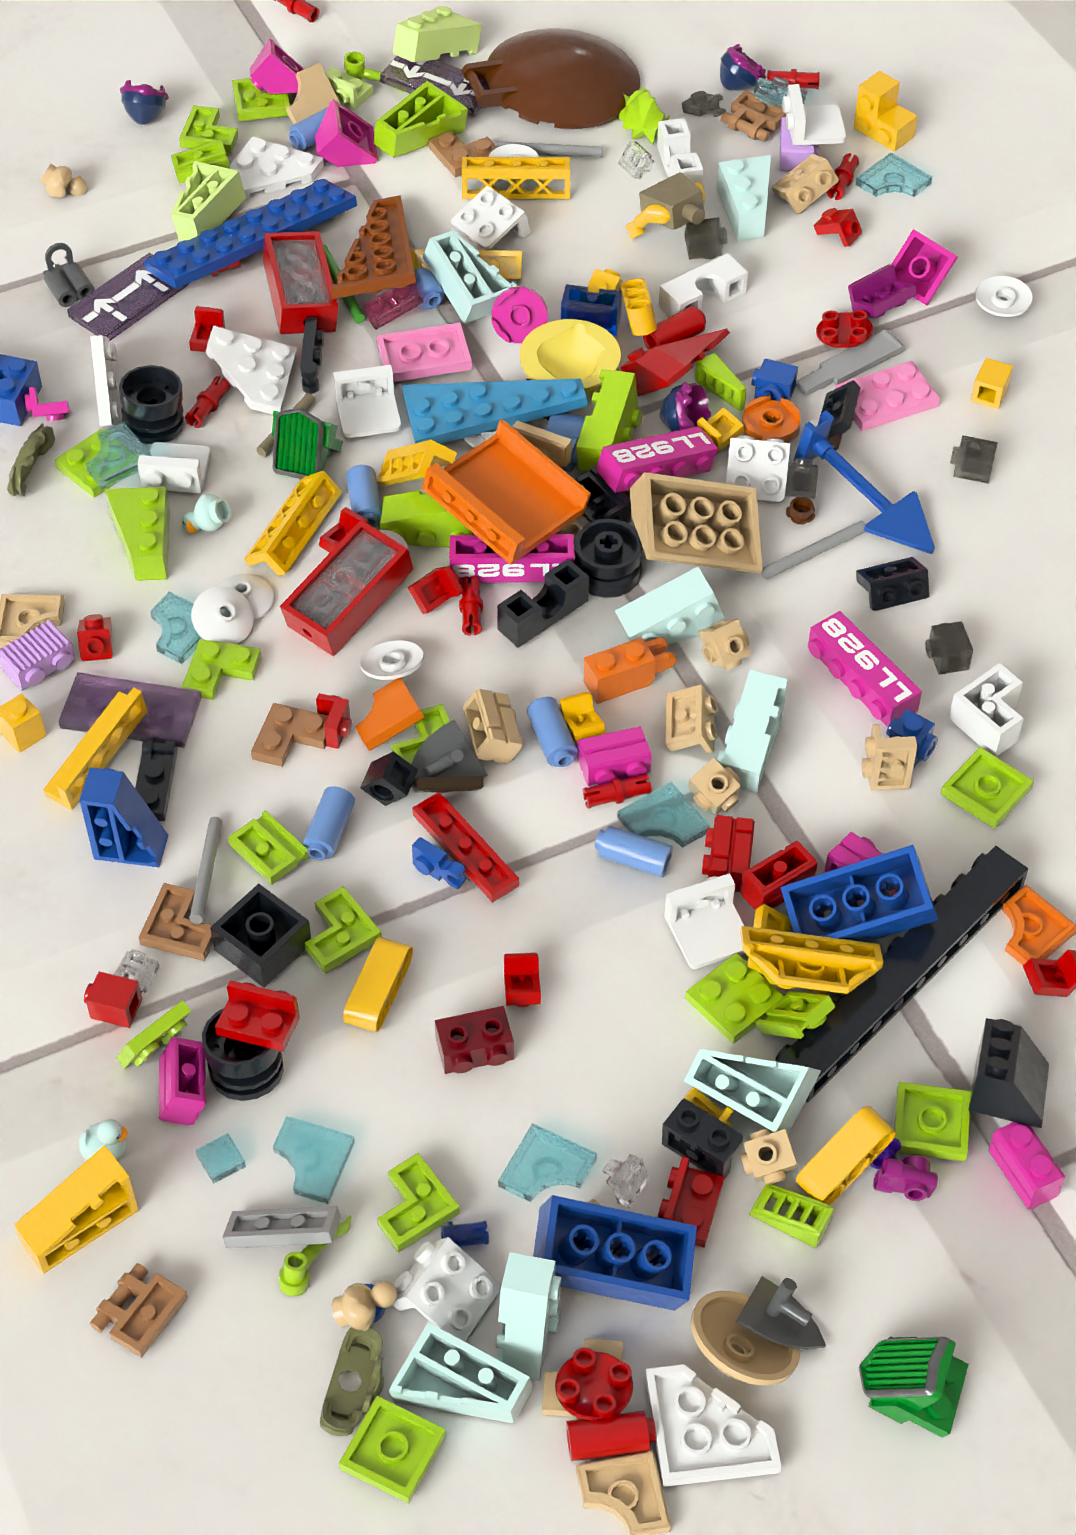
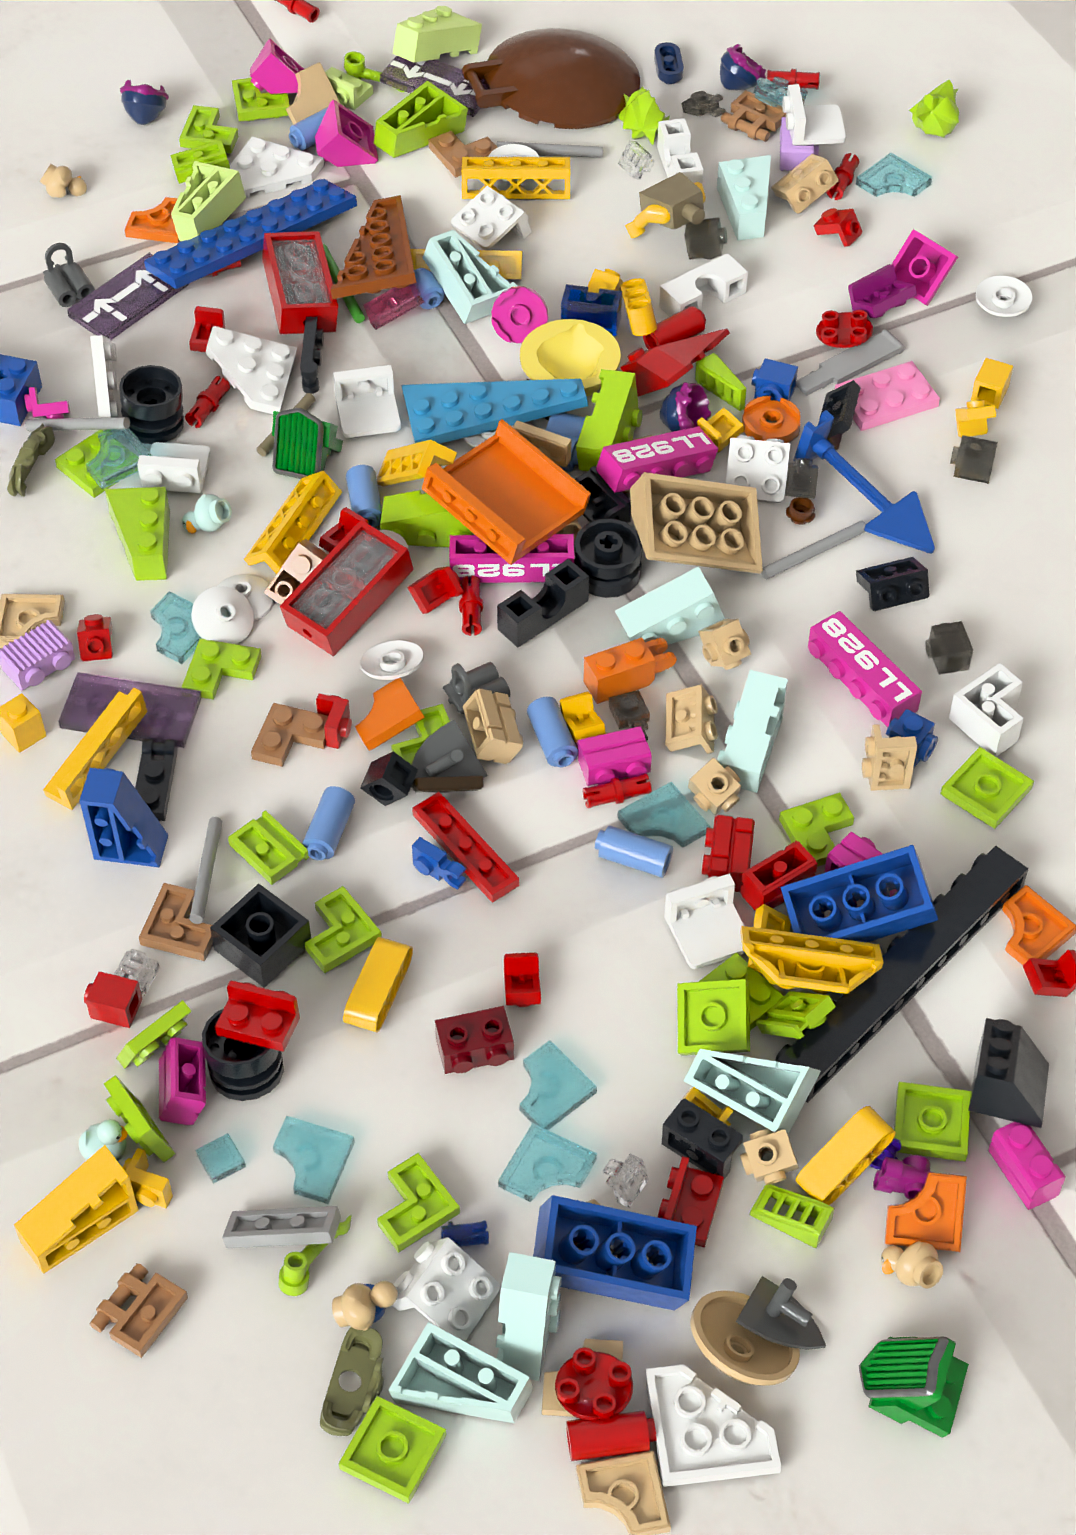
bright pink plate [376,322,472,382] -> none
yellow brick [854,71,918,152] -> none
none -> light grey bar [25,417,130,431]
none -> lime plate [104,1075,175,1162]
none -> yellow bracket [122,1148,173,1208]
none -> orange tile [125,197,180,243]
none -> slope [264,539,328,605]
none -> dark grey piece [443,662,511,714]
none -> clear light blue tile [519,1040,597,1134]
none -> clear smoke plate [609,690,650,741]
none -> dark blue plate [654,42,684,84]
none -> lime plate [677,979,750,1056]
none -> lime plate [779,792,854,867]
none -> tan animal [881,1241,943,1289]
none -> orange tile [884,1172,967,1252]
none -> lime hair [909,80,959,138]
none -> yellow bracket [955,400,996,438]

